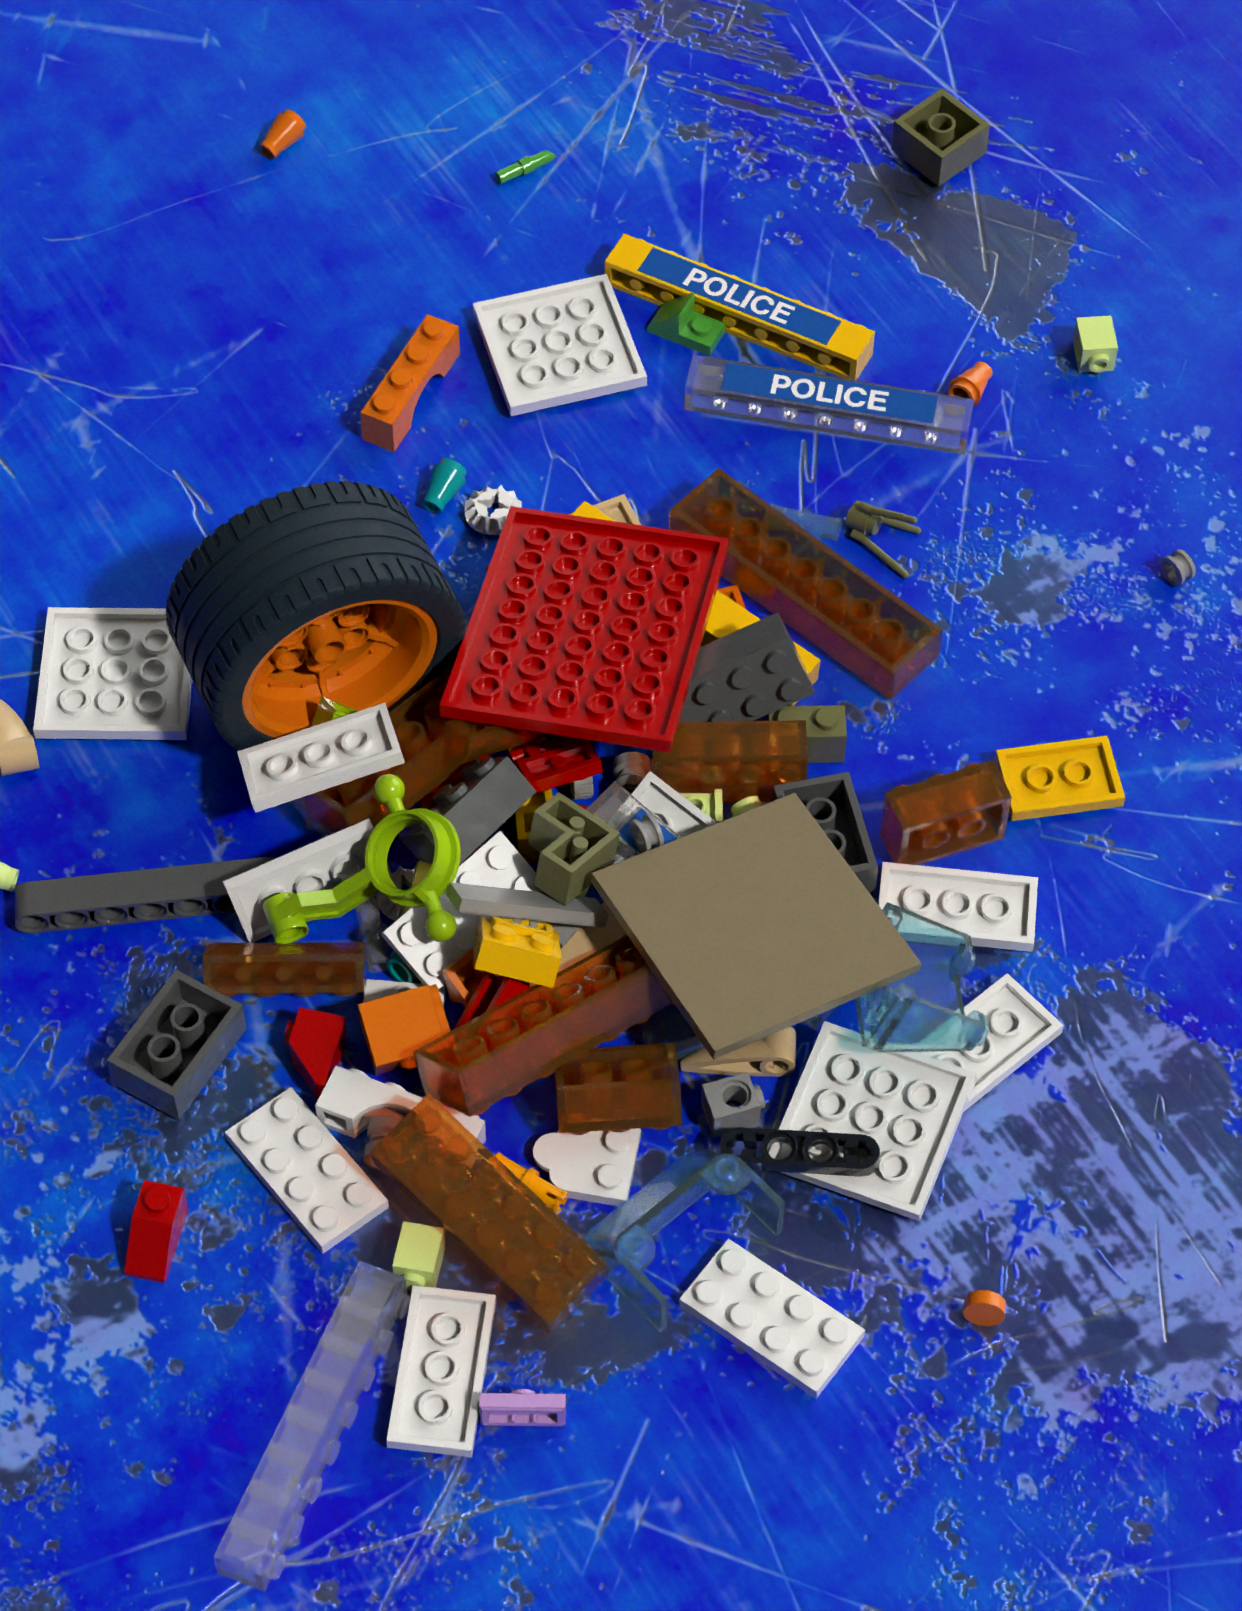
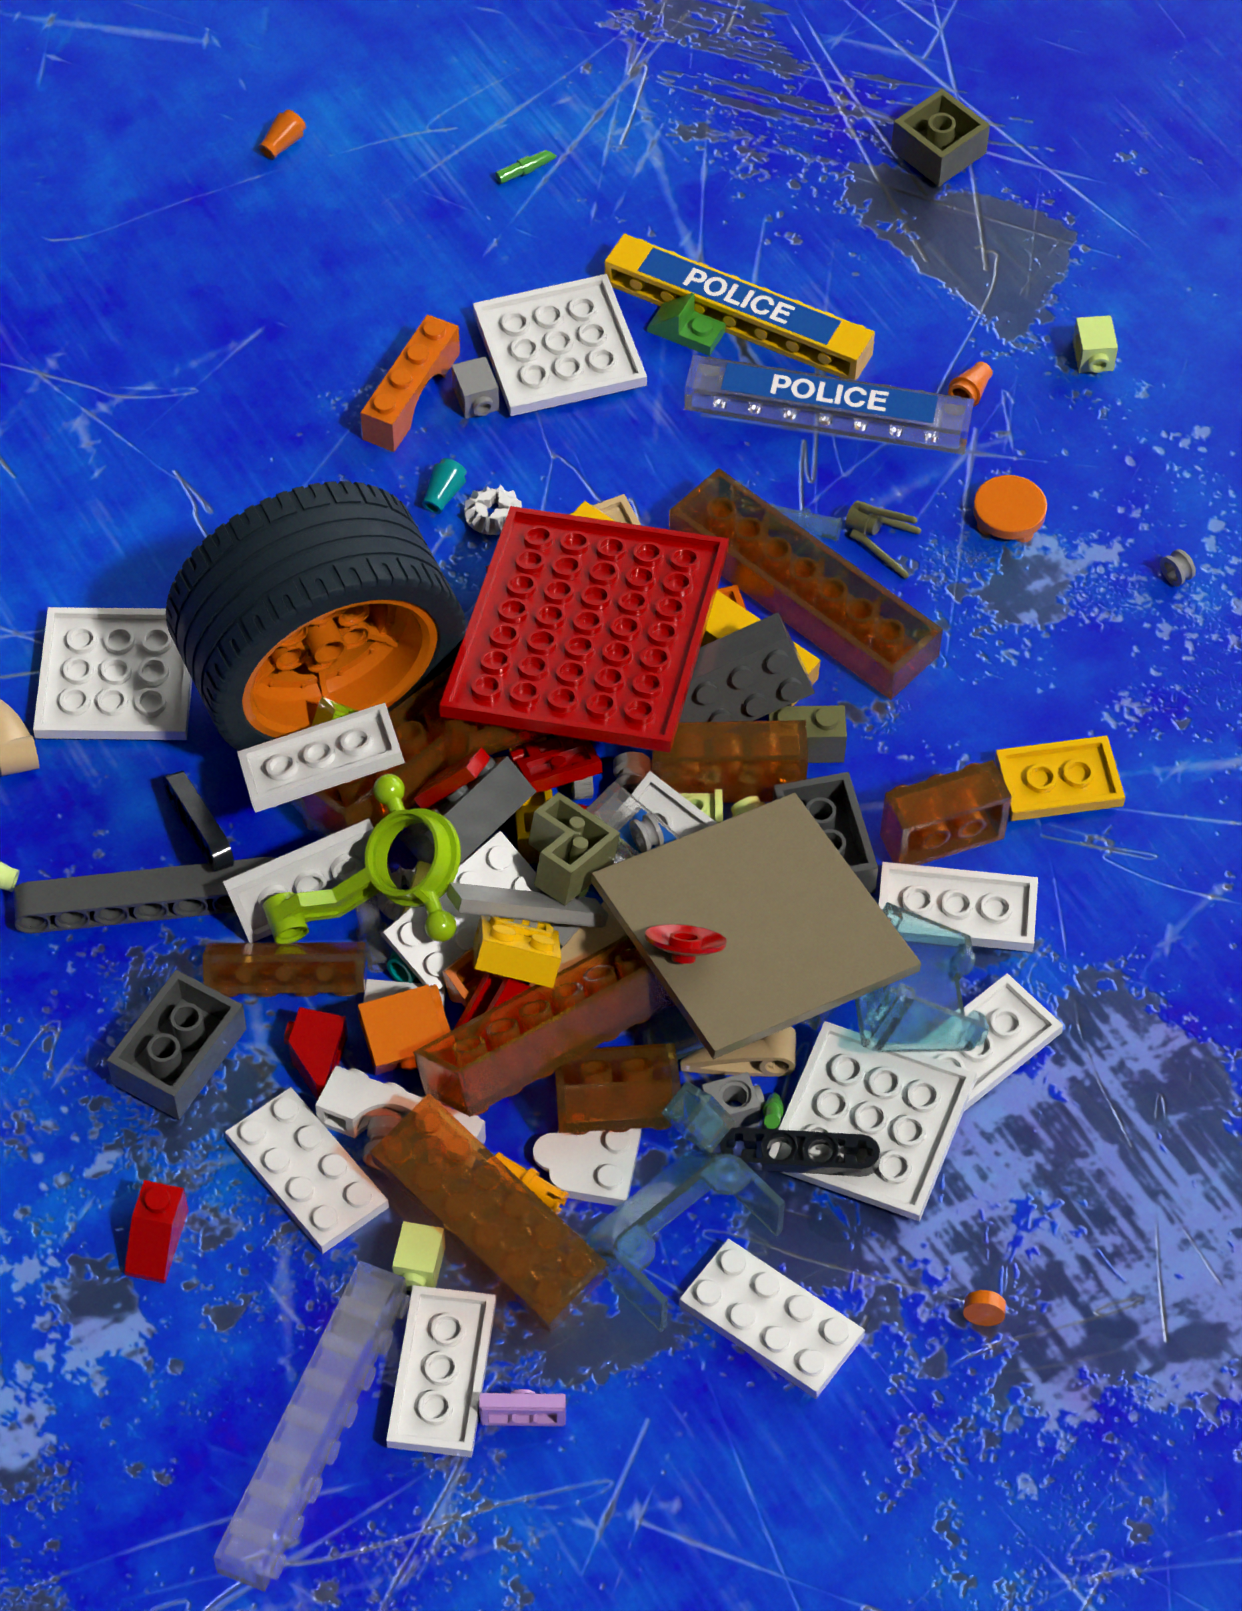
none -> black beam [163,770,234,872]
none -> red tile [413,747,490,809]
none -> light grey brick [452,356,499,419]
none -> red dish [645,924,727,964]
none -> clear light blue brick [661,1081,736,1154]
none -> bright green piece [763,1093,784,1129]
none -> orange tile [973,475,1047,542]

